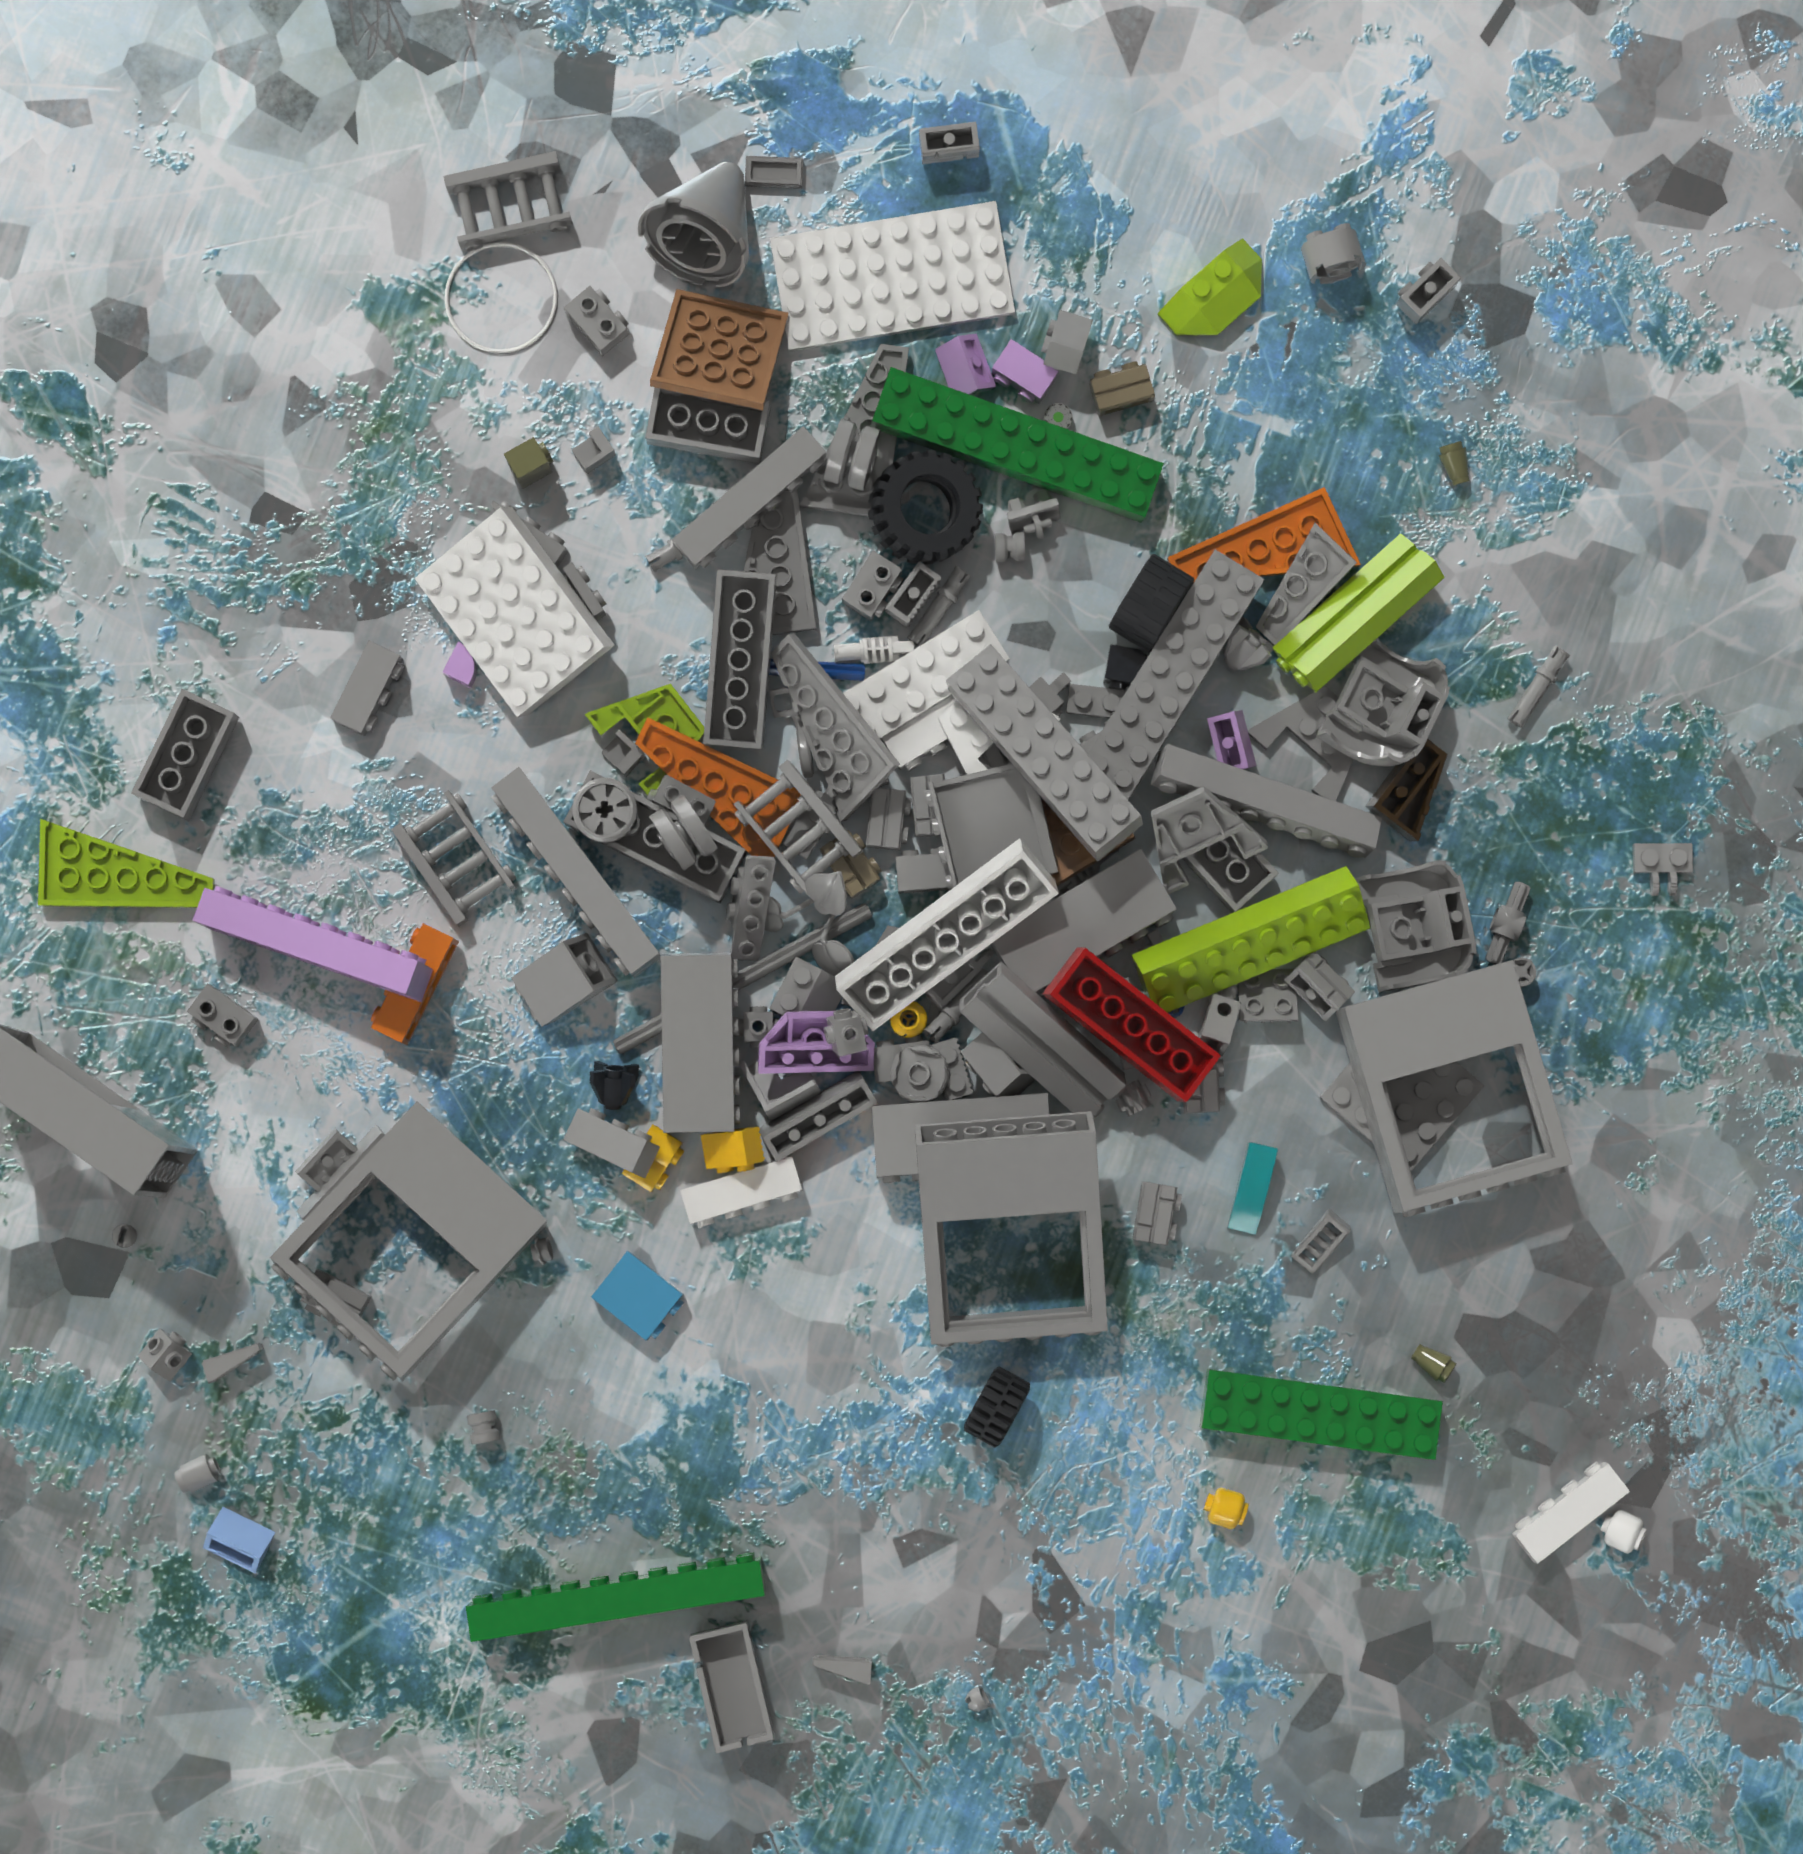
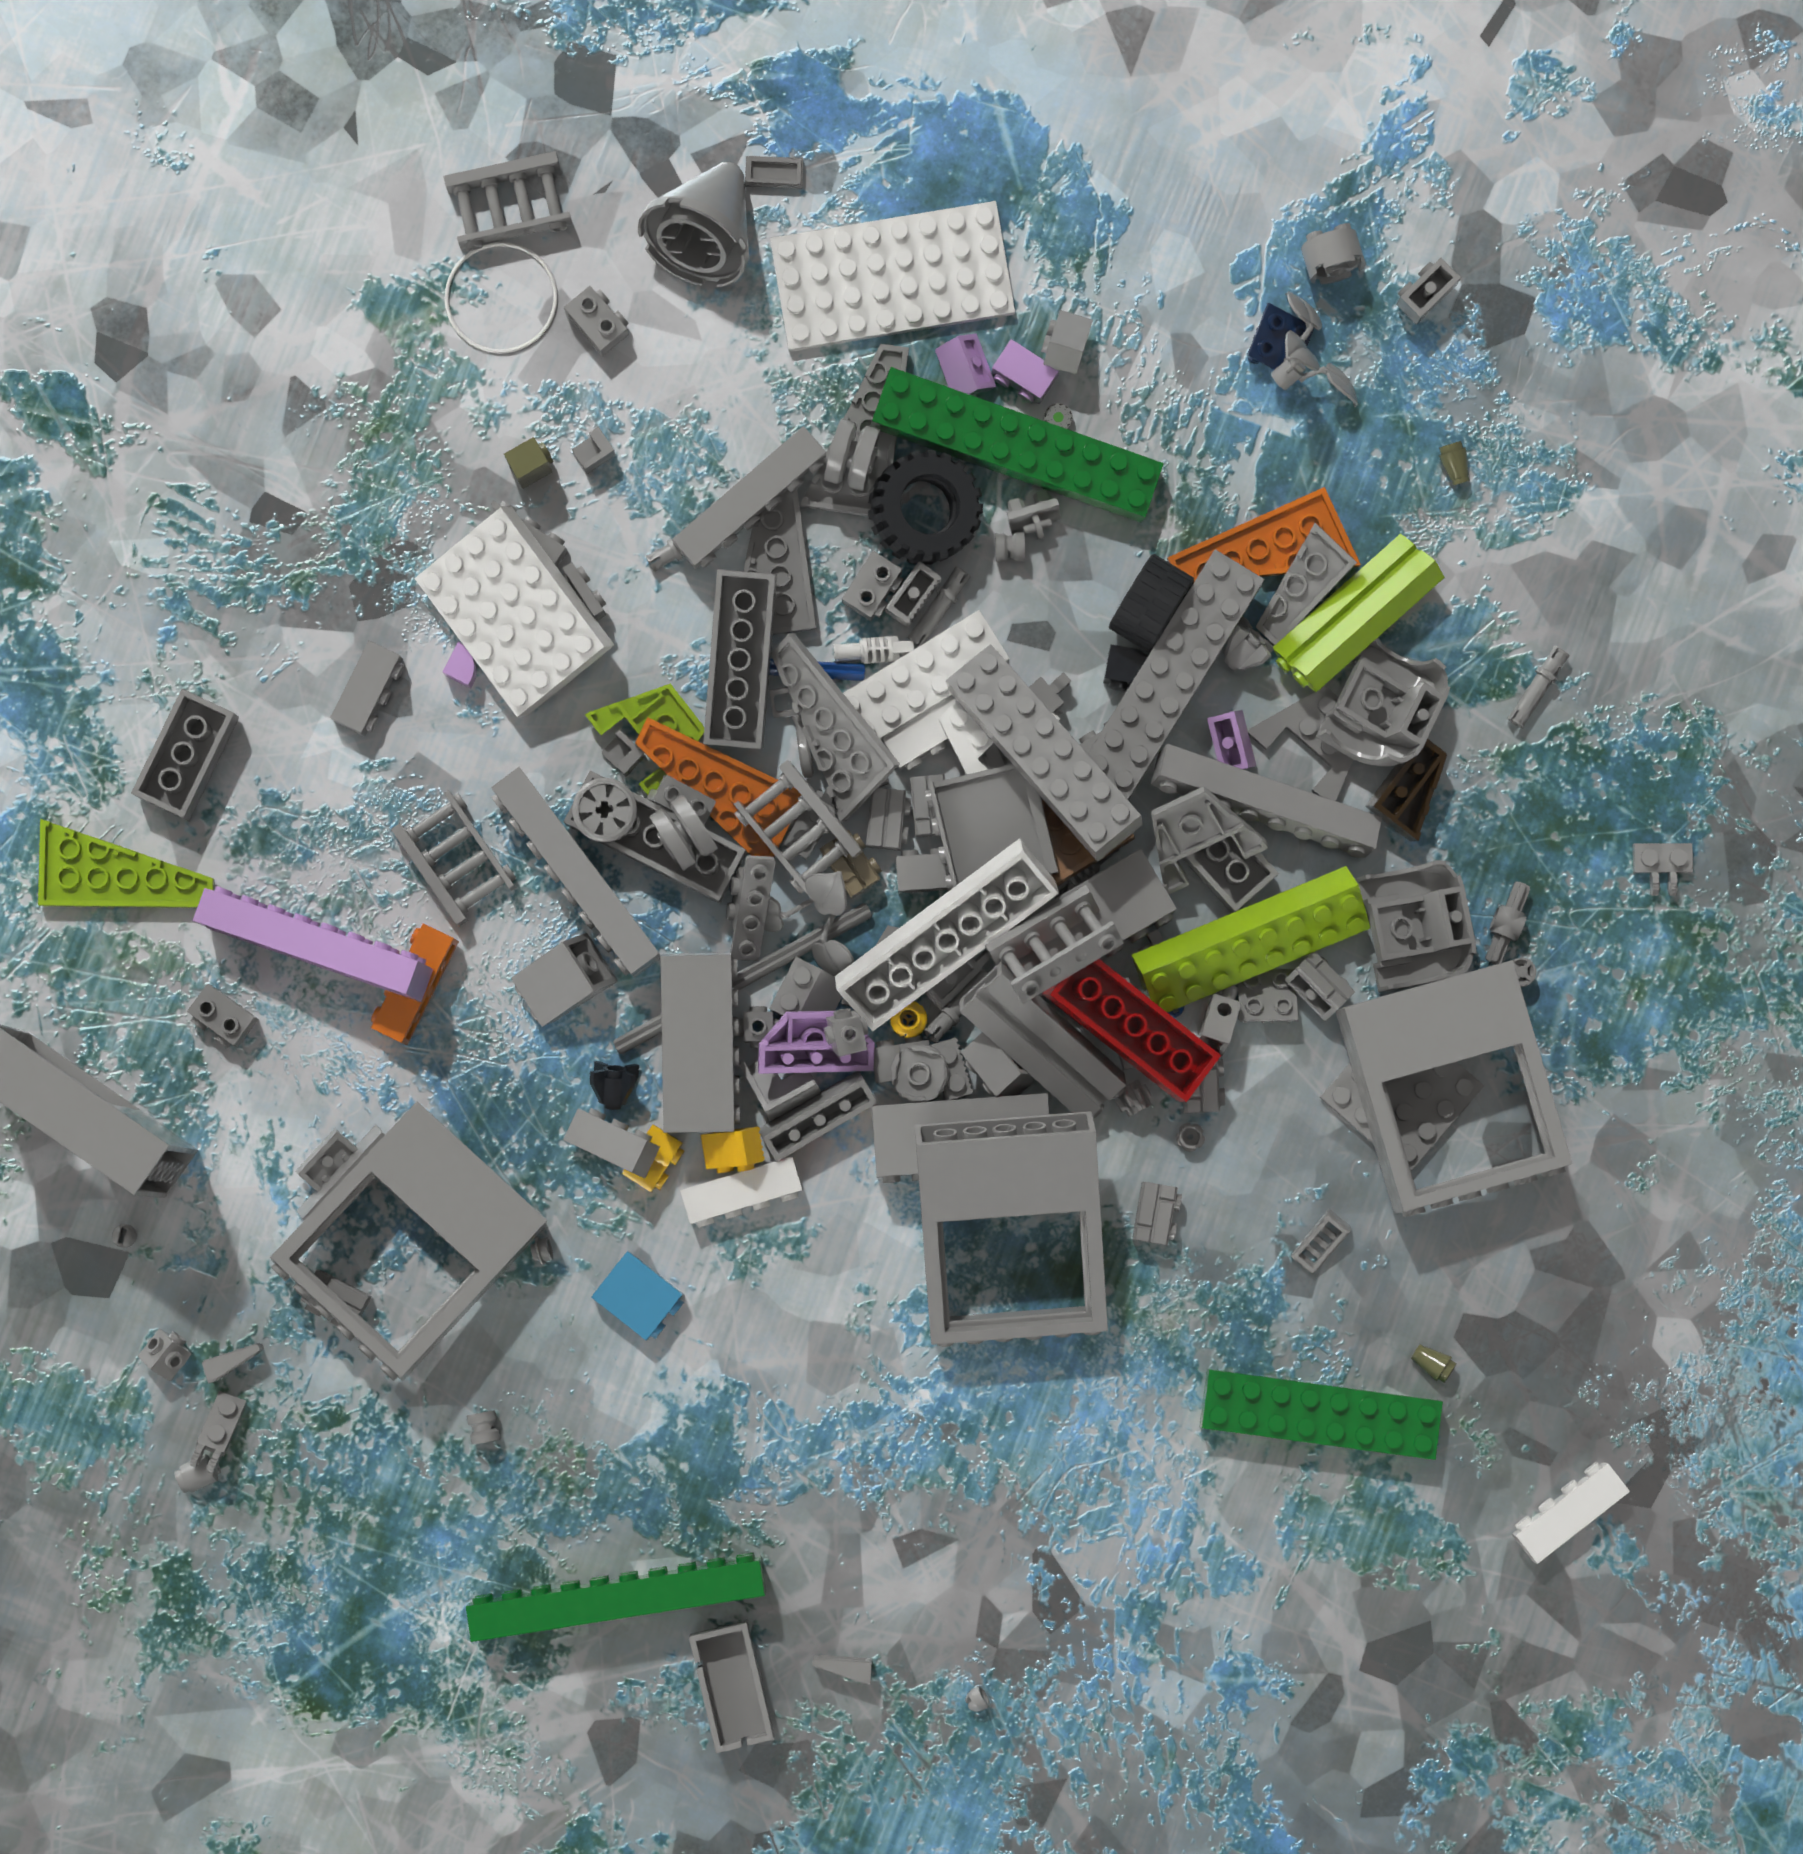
light blue brick [203,1507,275,1574] -> none
light grey brick [645,388,771,464] -> none
medium nougat plate [650,289,789,410] -> none
light grey brick [919,122,980,165] -> none
black tyre [964,1366,1030,1448] -> none
light grey hinge [1066,684,1127,718] -> none
dark tan brick [1089,361,1155,416] -> none
lime wedge [1157,238,1262,336] -> none
yellow head [1203,1487,1249,1530] -> none
teal slope [1227,1142,1278,1235] -> none
white head [1601,1510,1647,1554] -> none
none -> light grey hinge [190,1391,247,1474]
none -> light grey fence [985,885,1124,1004]
none -> light grey plate [1176,1123,1205,1152]
none -> dark blue hinge [1247,303,1314,370]
none -> light grey plant [1271,291,1358,407]

